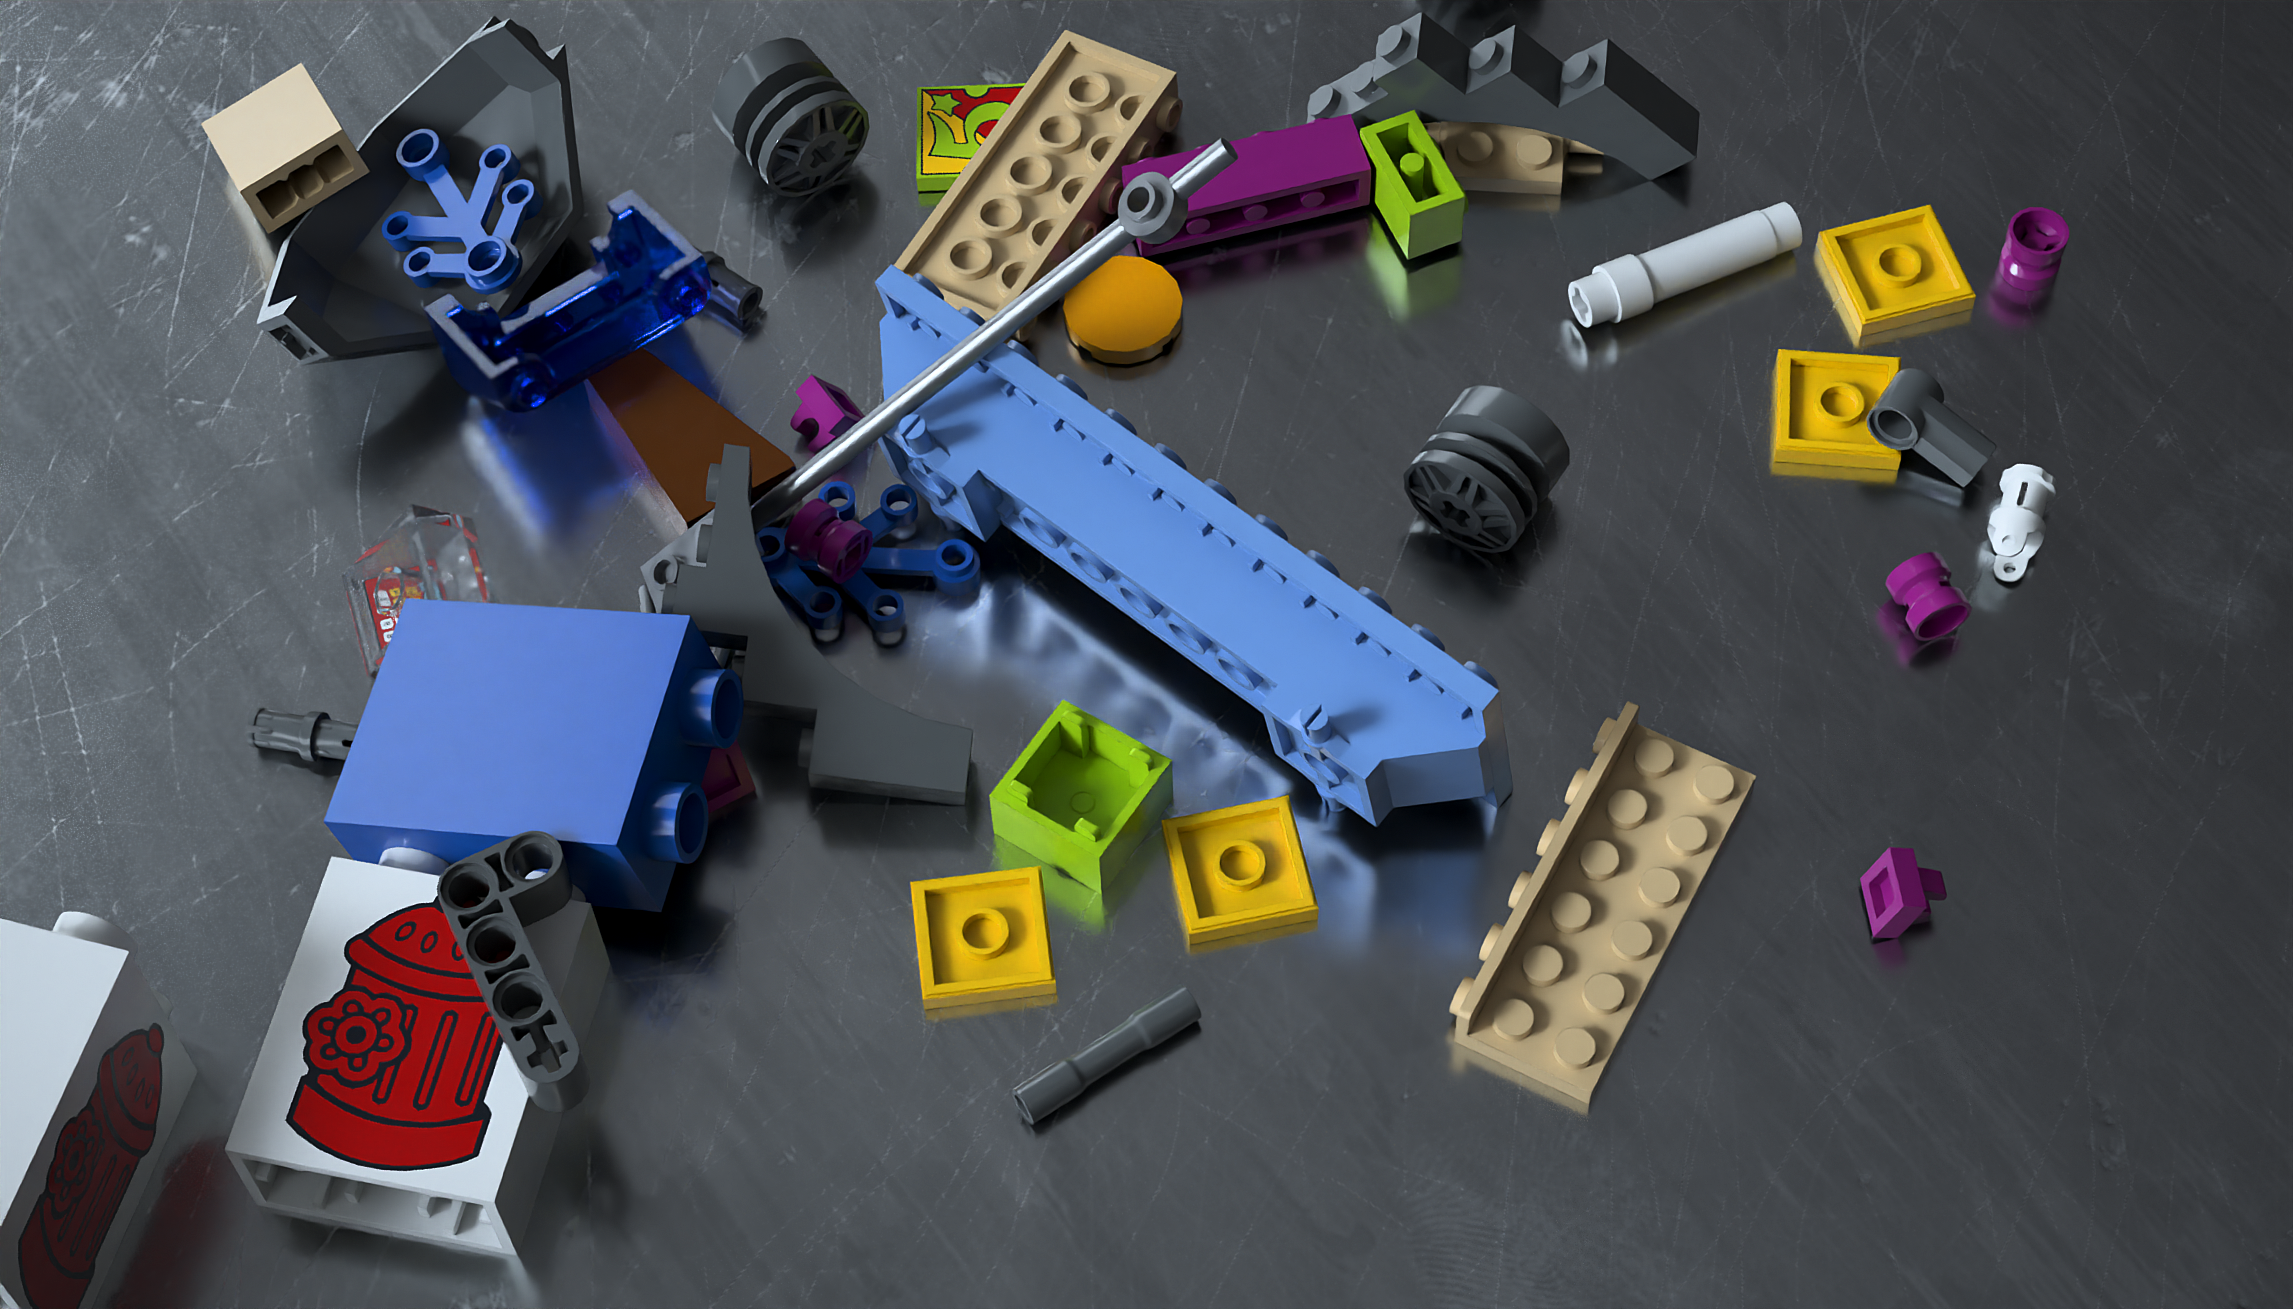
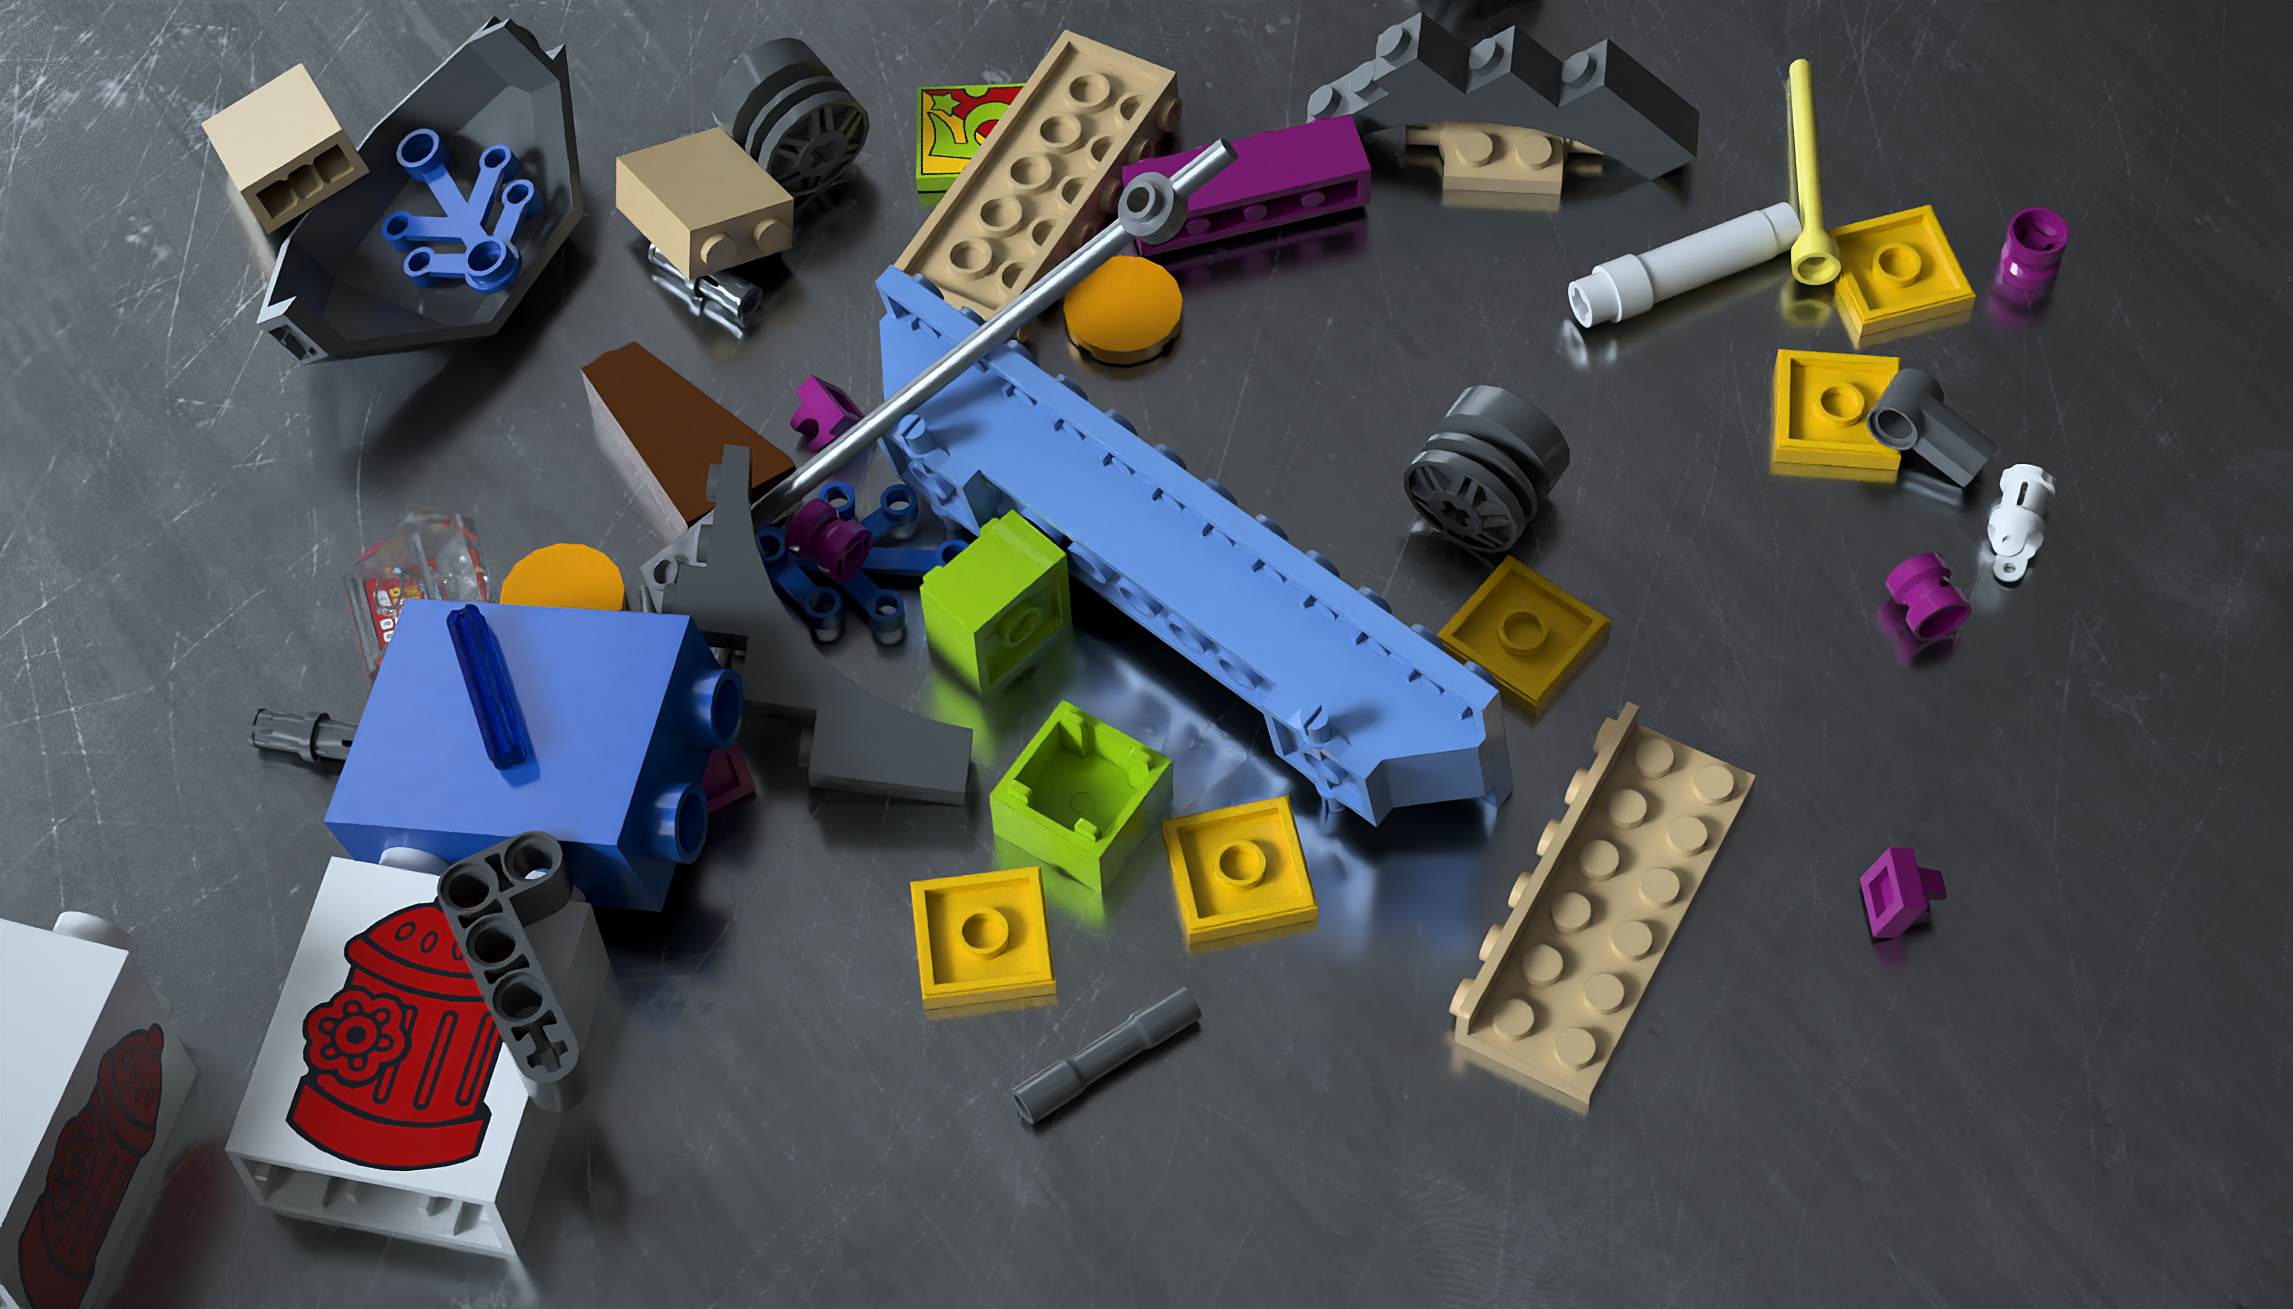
clear blue windscreen [423,189,712,413] -> none
lime brick [1360,110,1469,259] -> none
none -> clear blue axle [446,604,528,771]
none -> light orange tile [499,543,627,611]
none -> tan brick [616,126,794,281]
none -> lime container [920,509,1072,699]
none -> yellow tile [1436,555,1612,718]
none -> light yellow piece [1789,59,1841,285]

